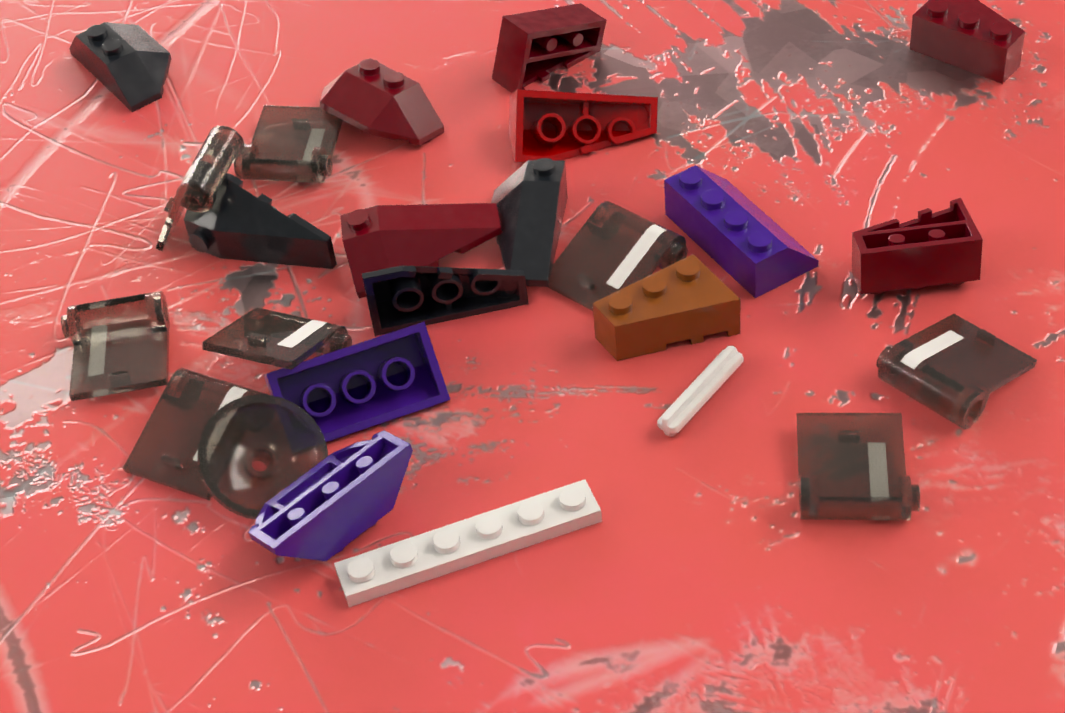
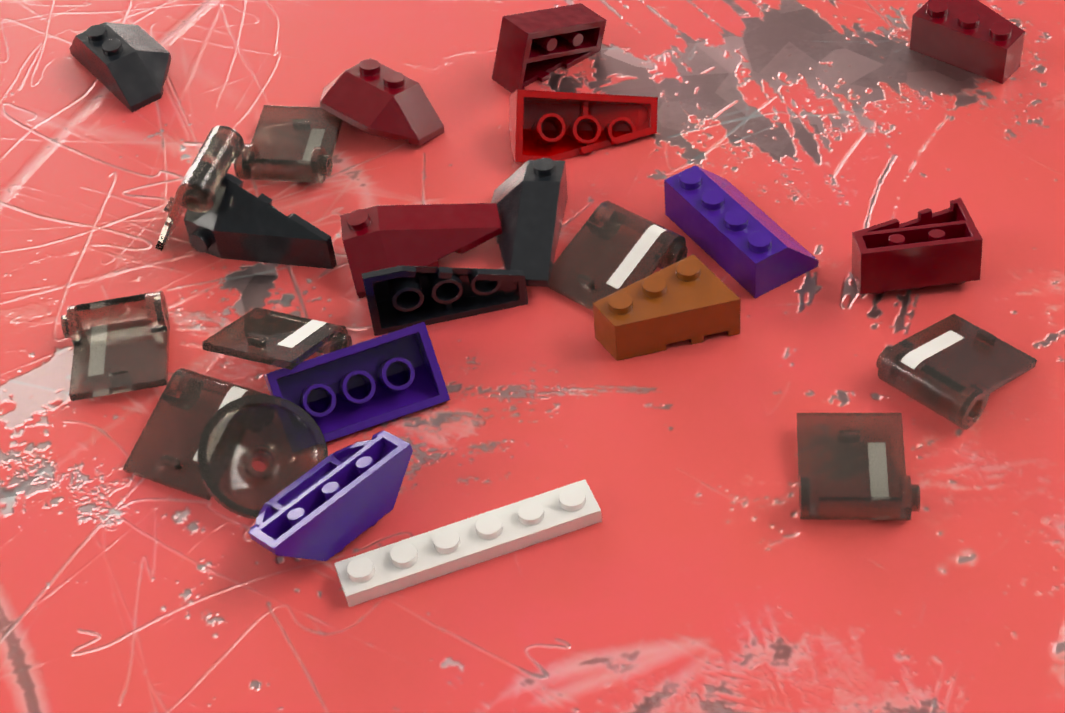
white axle [657,346,744,437] -> none

